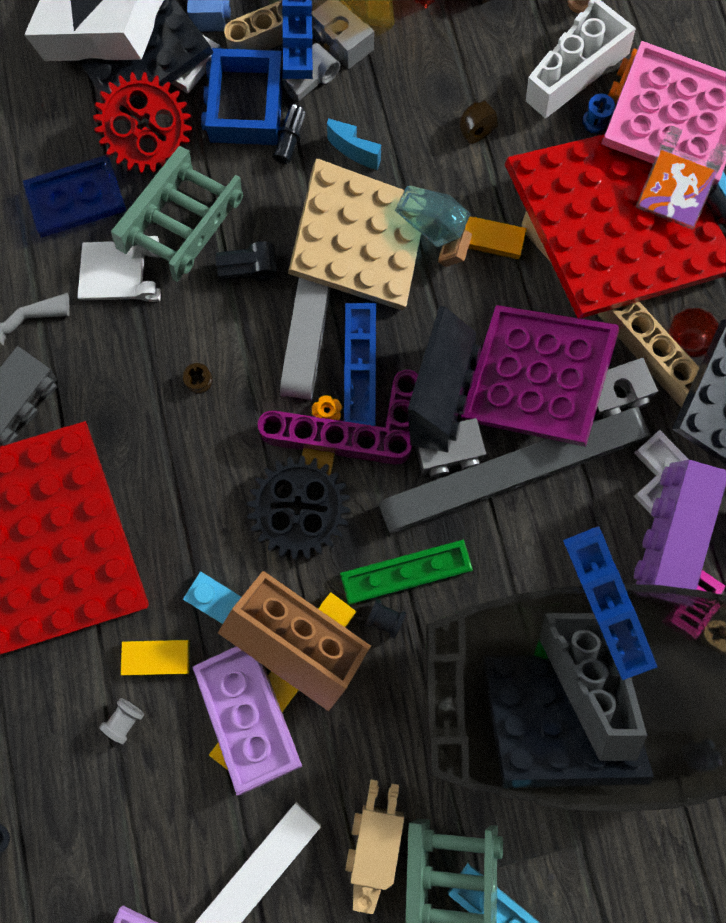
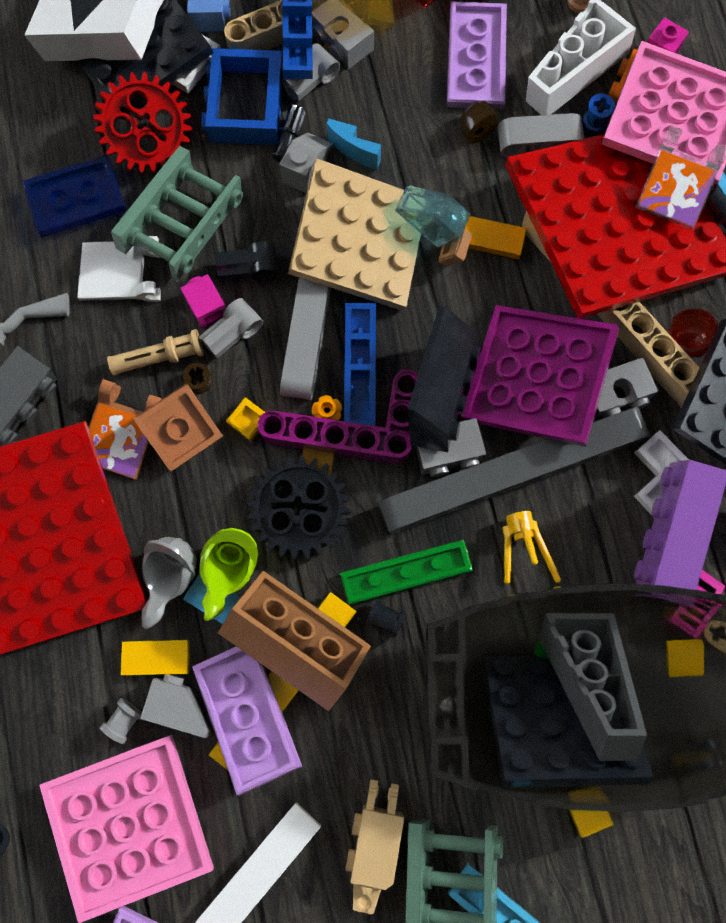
blue slope [563,526,657,680] -> none
none -> bright pink plate [39,735,214,923]
none -> flag [88,379,162,480]
none -> tan pin [107,329,204,375]
none -> nougat plate [133,383,223,472]
none -> light grey slope [140,674,212,738]
none -> light grey piece [141,537,197,629]
none -> dark pink brick [181,274,226,329]
none -> light grey piece [199,298,263,359]
none -> lime piece [199,528,258,621]
none -> yellow tile [226,397,265,442]
none -> light grey slope [279,133,334,193]
none -> lavender tile [447,1,507,110]
none -> light grey beam [498,113,584,158]
none -> yellow plant [502,511,561,584]
none -> yellow tile [566,790,614,838]
none -> dark pink brick [647,17,689,54]
none -> yellow tile [666,639,704,677]

